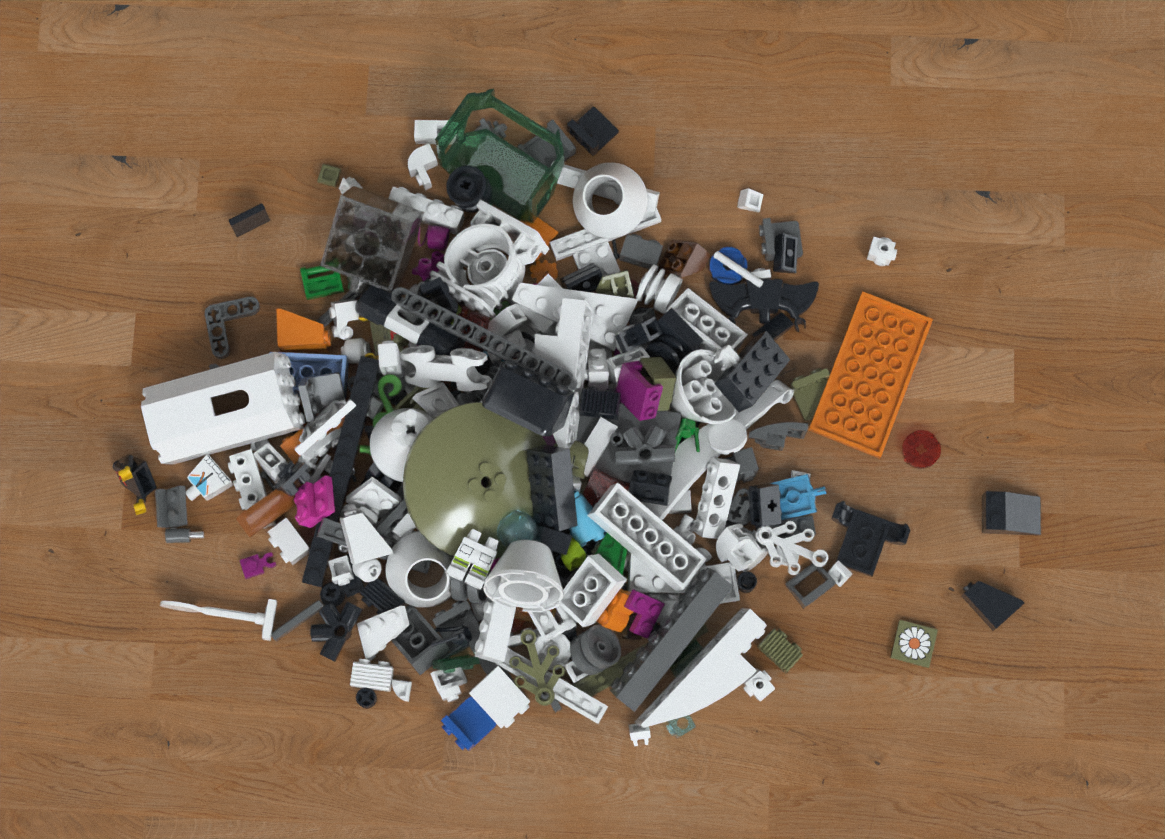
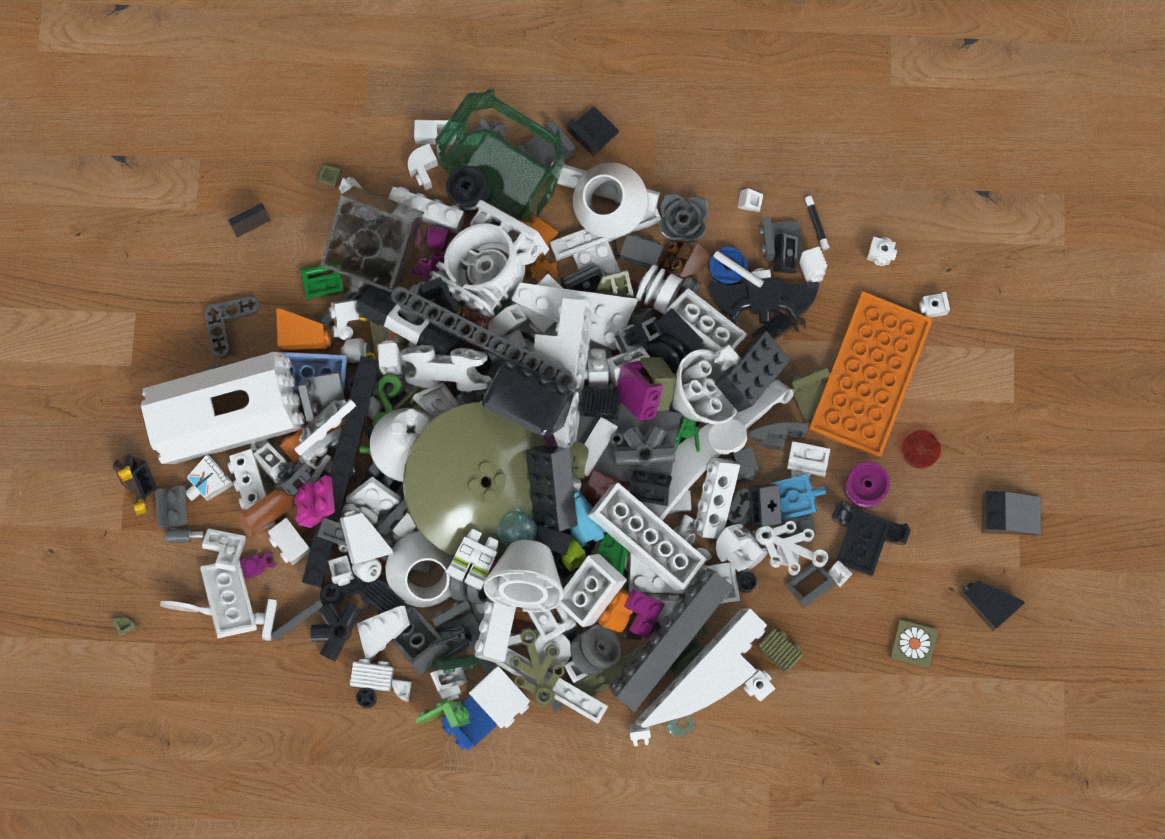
none -> olive tile [112,617,138,637]
none -> white tile [200,561,256,638]
none -> white plate [202,529,246,571]
none -> bright green bracket [415,700,471,728]
none -> dark grey brick [658,194,708,242]
none -> dark grey wheel [679,275,702,294]
none -> white plate [787,441,830,477]
none -> white brick [799,247,828,283]
none -> black bar [805,196,830,250]
none -> magenta wheel [844,462,890,509]
none -> white brick [919,292,950,318]

